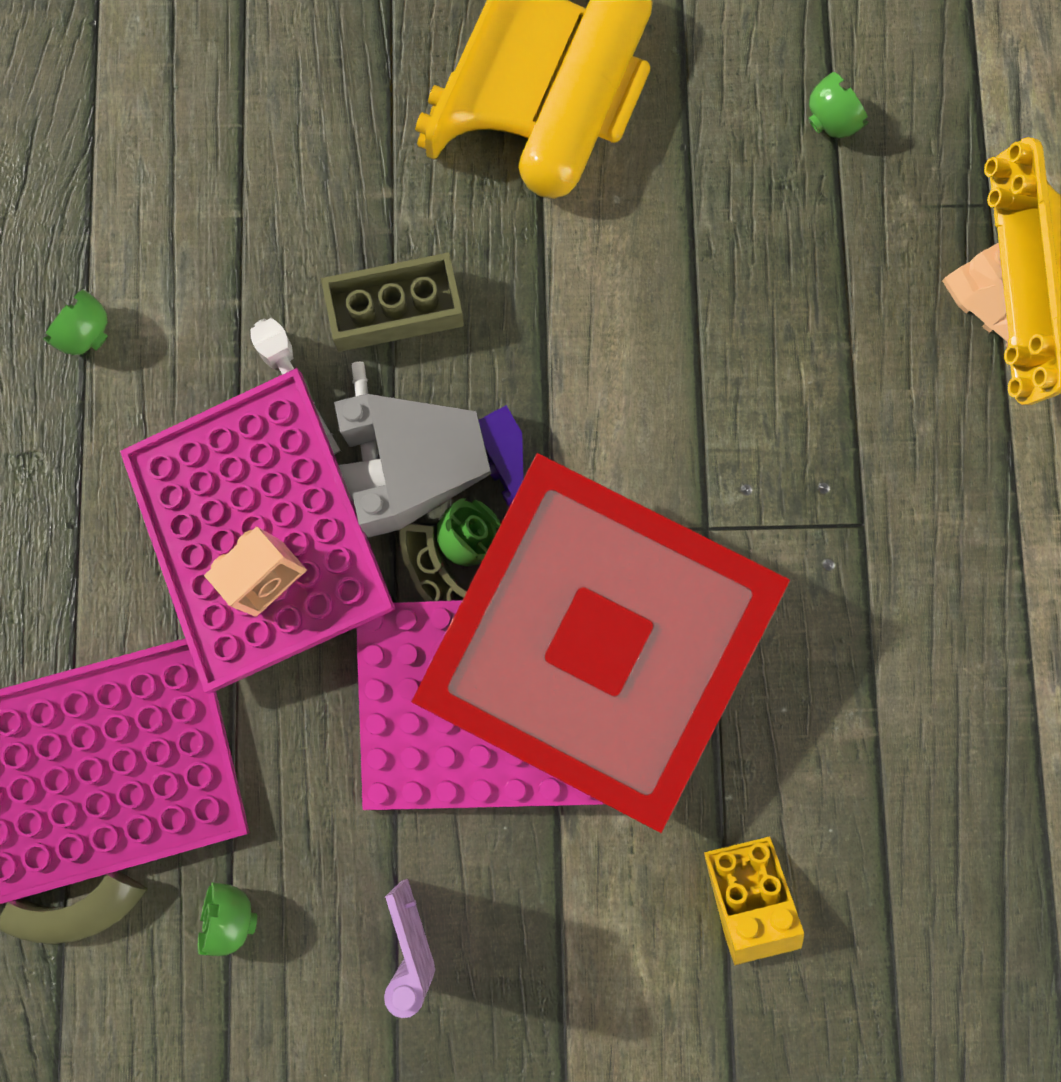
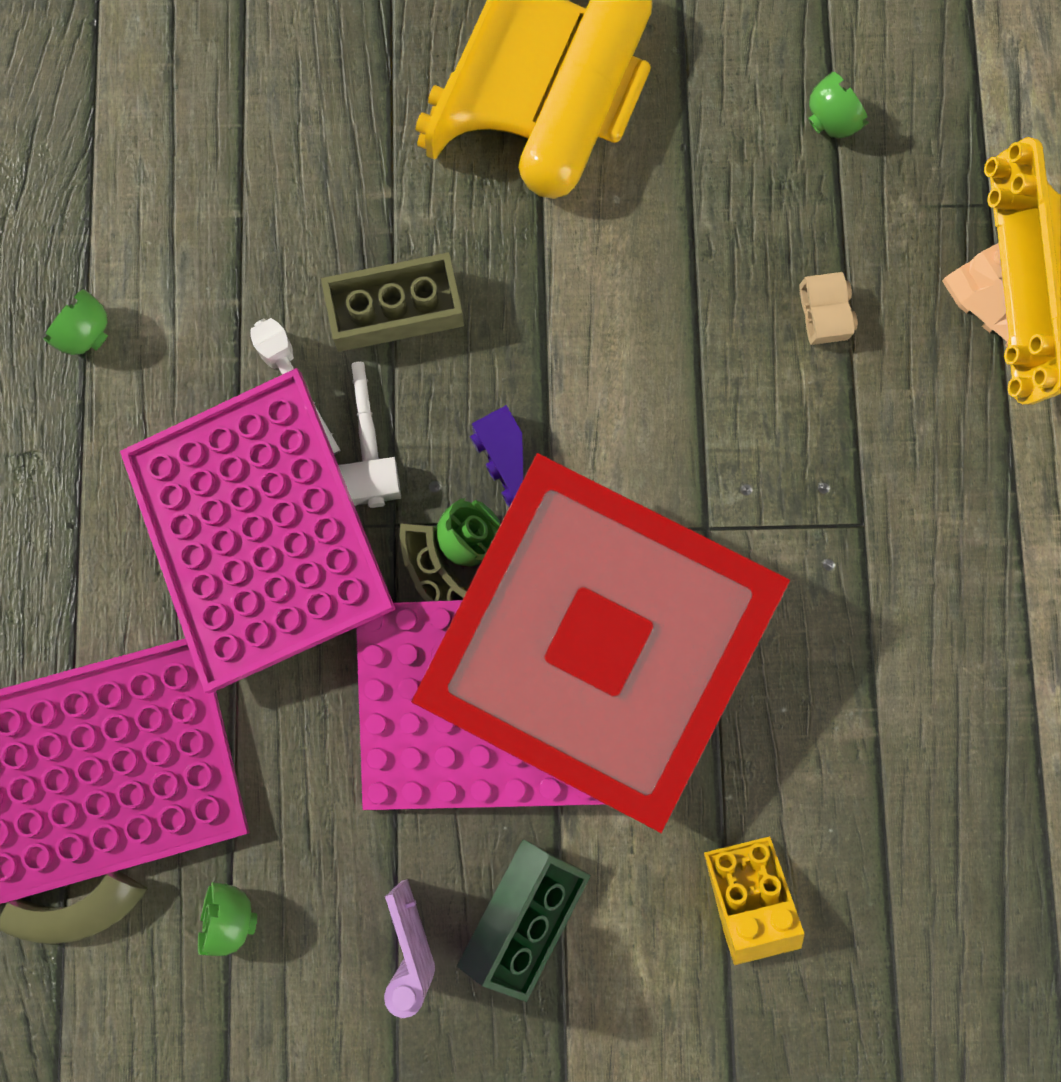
light nougat brick [204,527,307,617] -> none
light grey wedge [334,394,491,538] -> none
none -> dark green slope [456,839,591,1002]
none -> tan brick [799,272,858,345]

